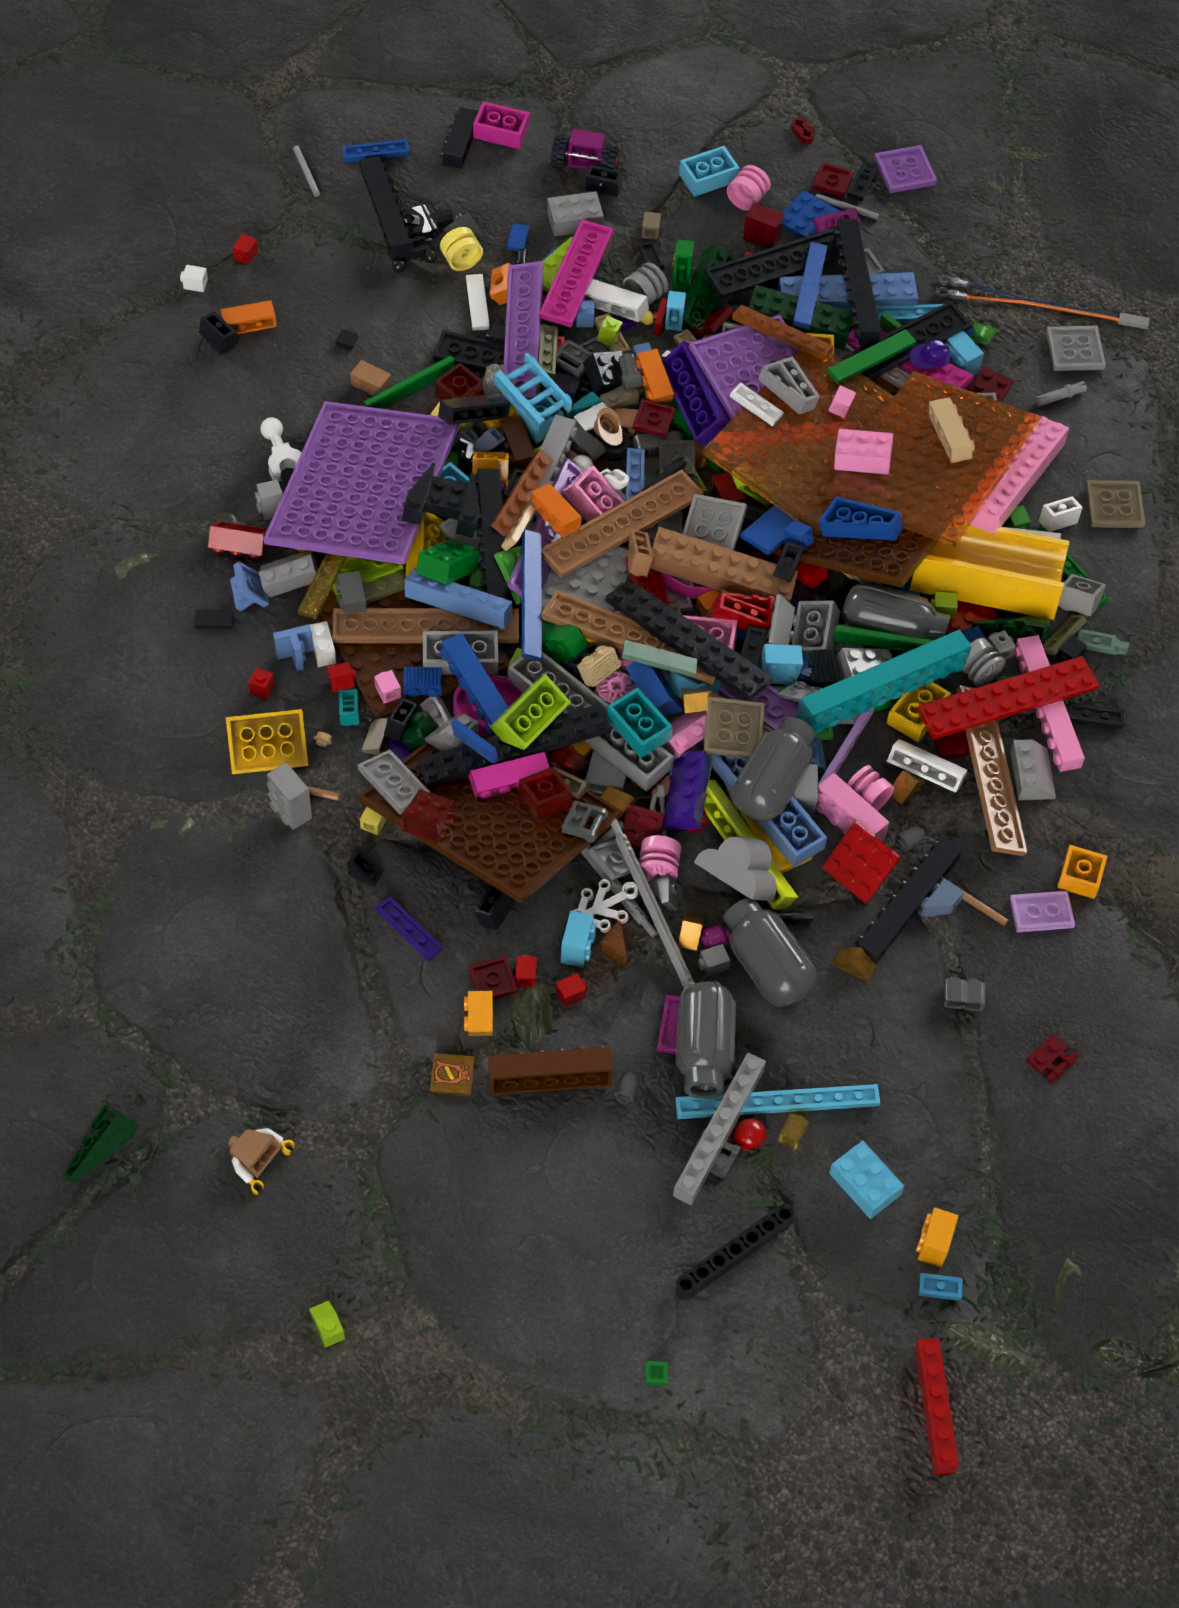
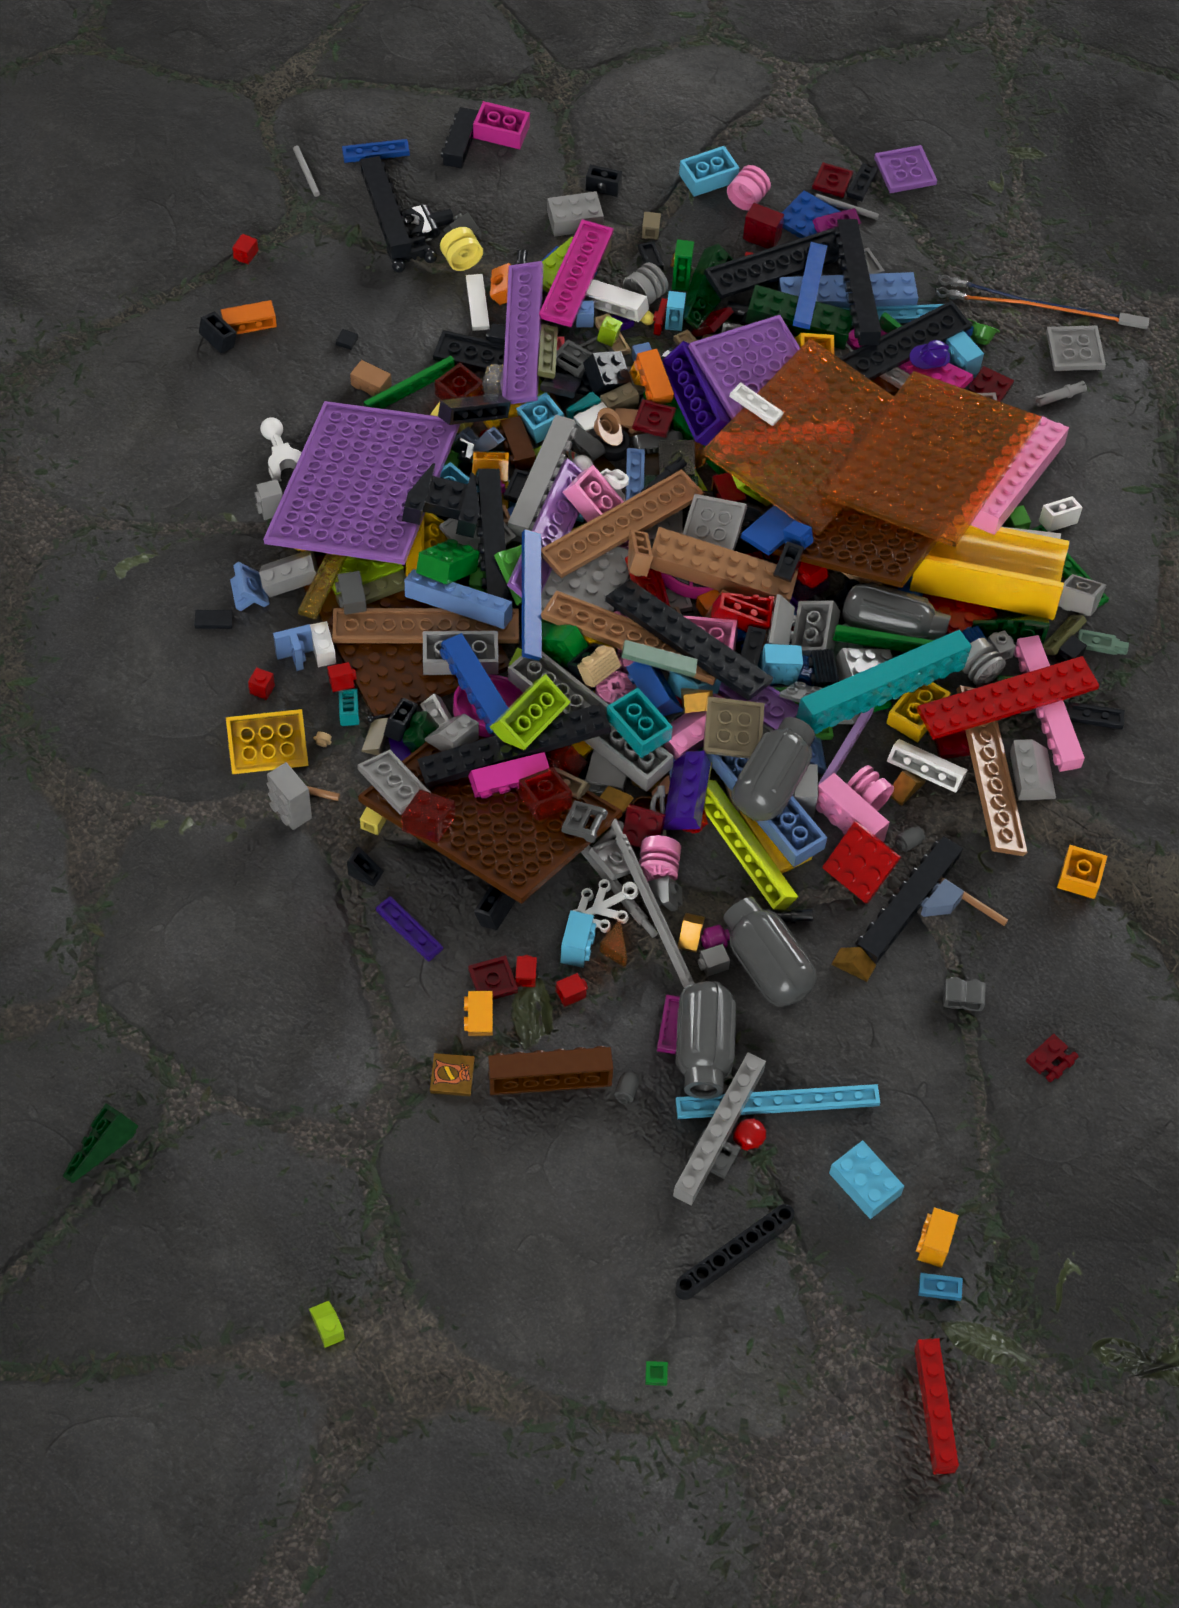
white brick [180,265,208,292] -> none
slope [208,521,268,558] -> none
medium nougat torso [228,1128,295,1195] -> none
bright pink brick [374,670,401,704] -> none
blue brick [404,667,442,697] -> none
blue tile [451,720,498,765] -> none
dark orange plate [491,449,554,537] -> none
medium azure fence [493,352,572,432] -> none
tan tile [502,505,535,551] -> none
blue slope [507,223,530,252] -> none
orange brick [530,483,582,538] -> none
brick [550,129,619,170] -> none
dark grey piece [618,353,642,390] -> none
light grey brick [694,837,777,901] -> none
dark orange plate [732,305,833,361] -> none
light grey wedge [758,356,820,414] -> none
clear yellow brick [778,1113,809,1150] -> none
dark red beam [791,118,815,145] -> none
blue wedge [819,496,904,540] -> none
green tile [827,329,917,385] -> none
bright pink brick [828,385,856,418] -> none
bright pink brick [834,429,893,474] -> none
tan brick [928,397,975,463] -> none
lime brick [930,592,957,618] -> none
lavender tile [1009,891,1075,932] -> none
dark tan plate [1086,480,1146,528] -> none

